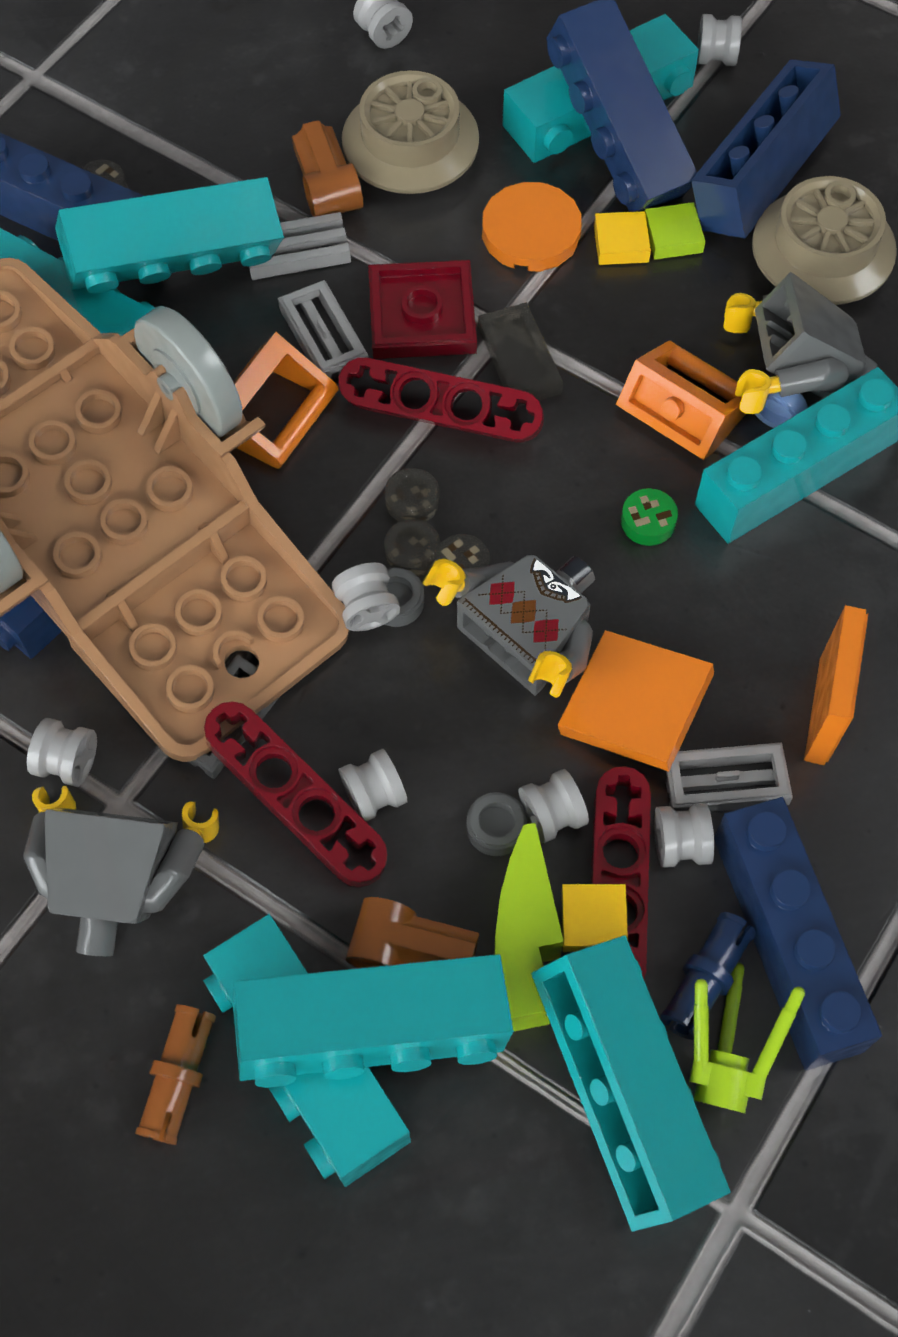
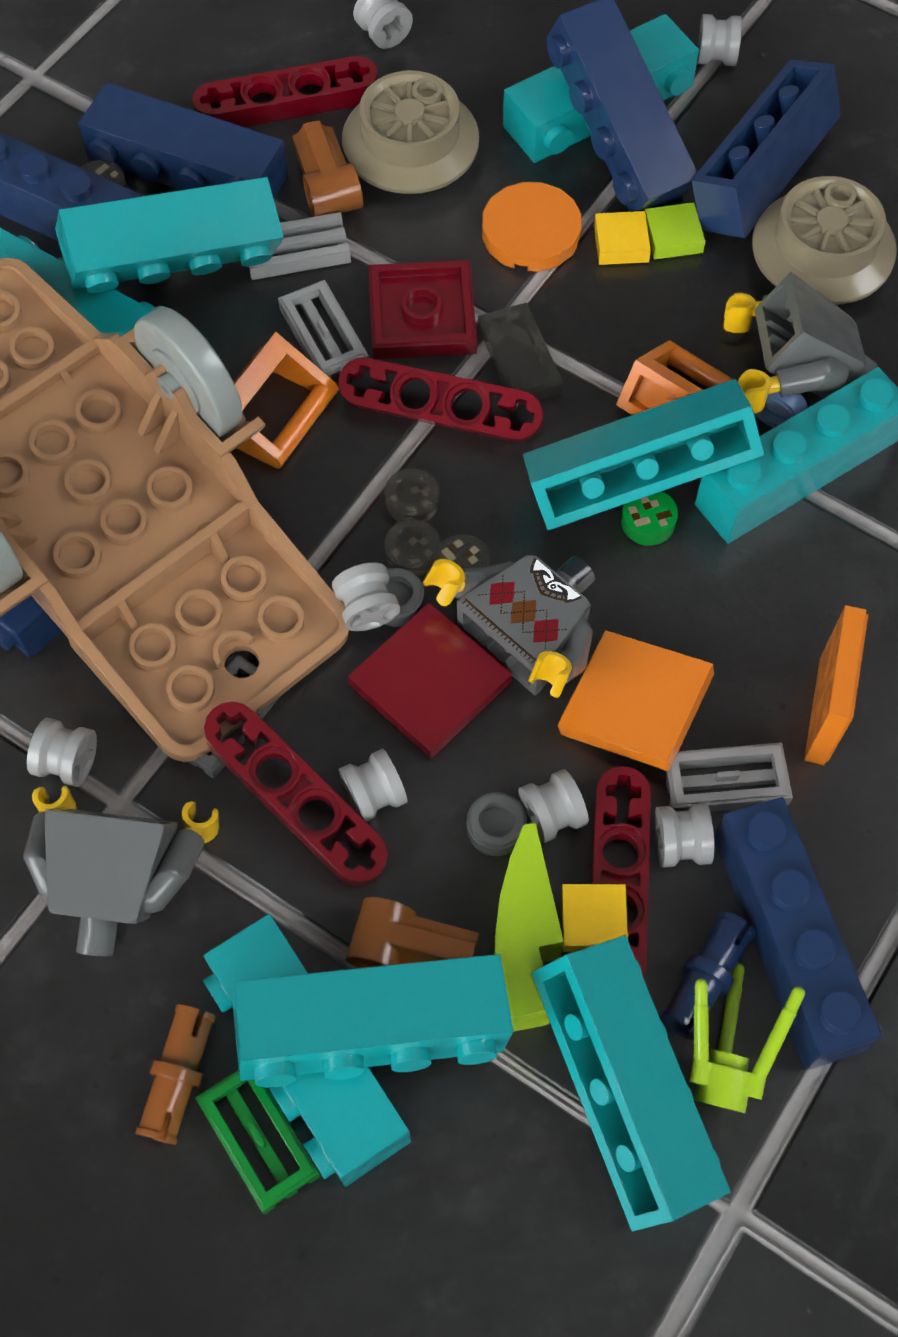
none -> dark blue brick [78,82,288,199]
none -> dark red beam [193,56,378,127]
none -> green tile [195,1070,321,1215]
none -> dark red tile [348,603,512,759]
none -> teal brick [523,379,764,530]

